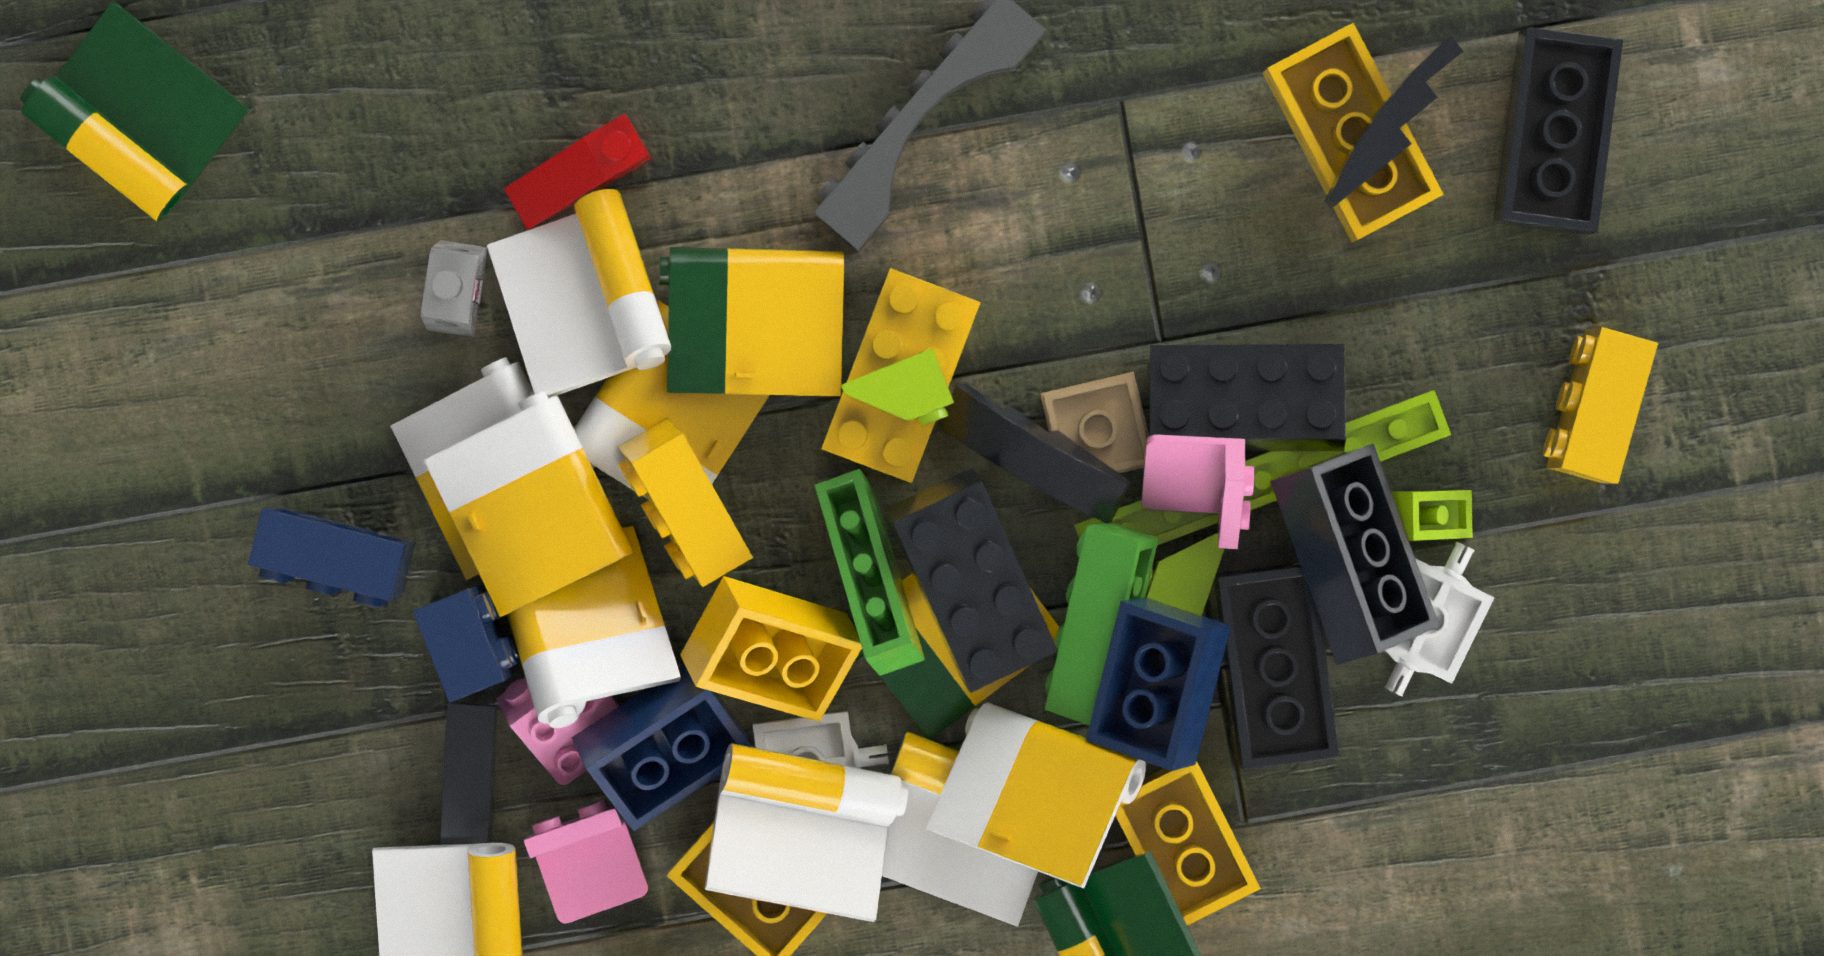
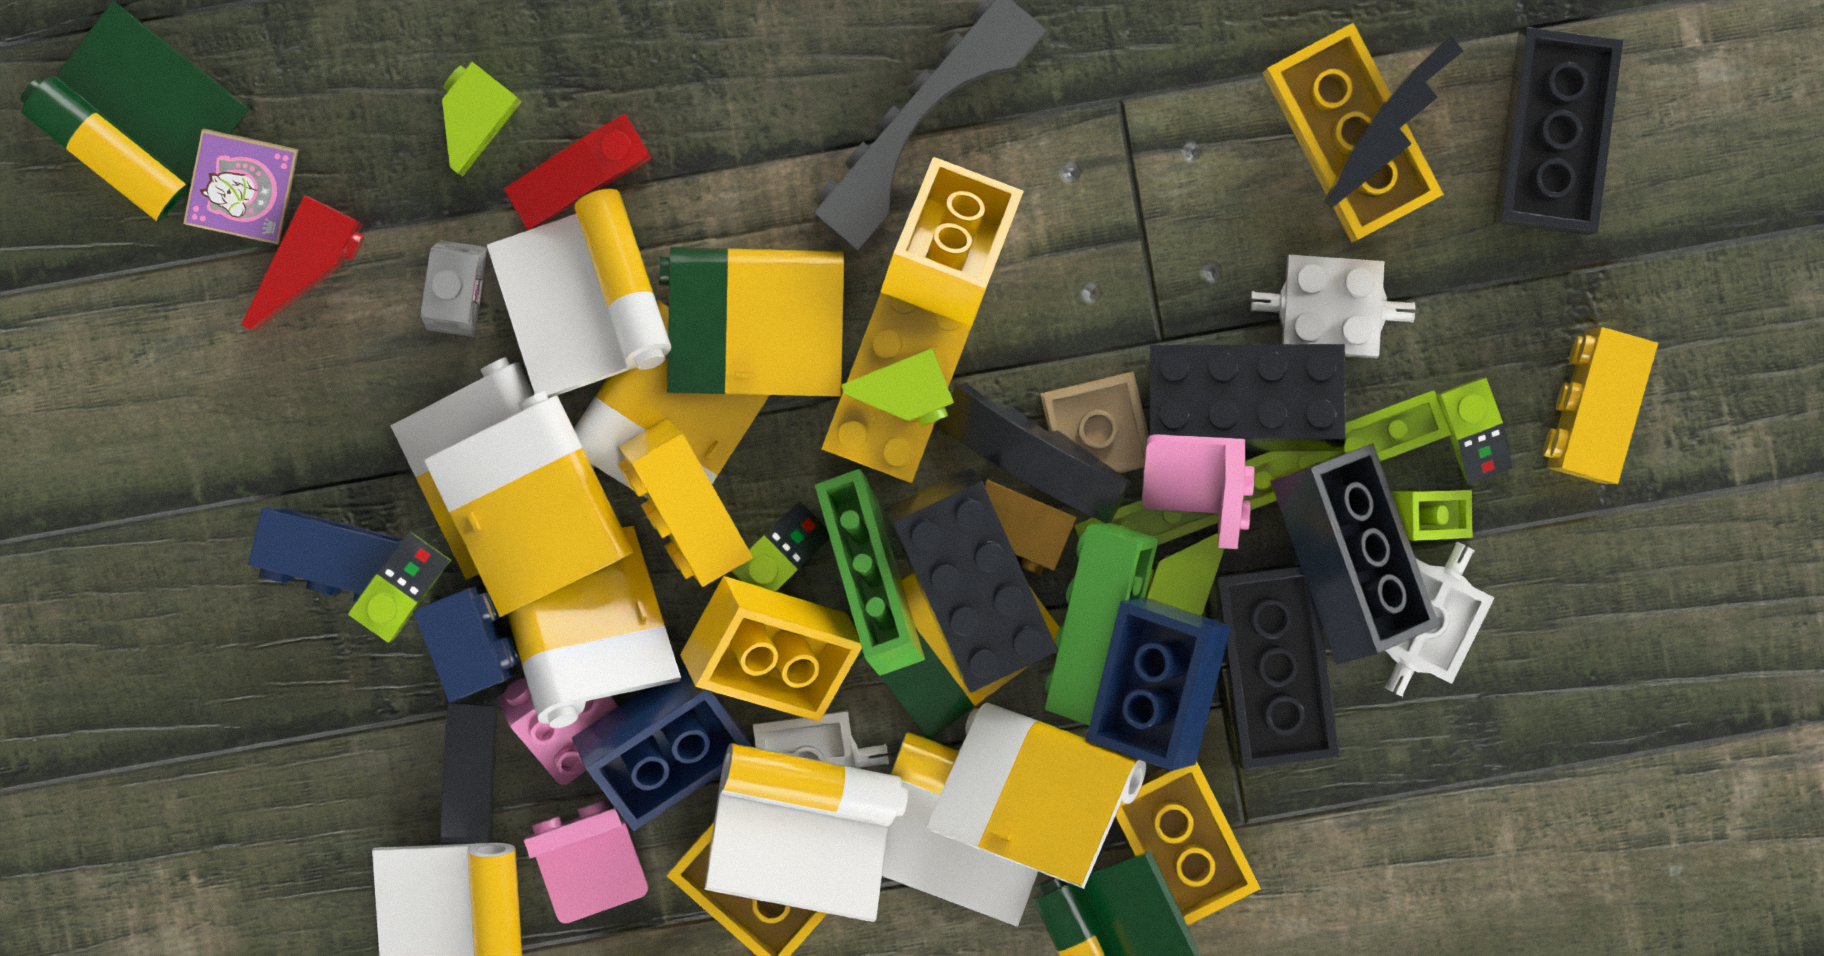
none -> tile [183,129,299,244]
none -> red slope [241,195,365,331]
none -> slope [348,532,450,643]
none -> lime slope [442,62,522,177]
none -> slope [732,501,830,592]
none -> yellow brick [880,157,1024,327]
none -> pearl gold slope [984,480,1077,575]
none -> white plate [1250,255,1415,359]
none -> slope [1436,378,1513,485]

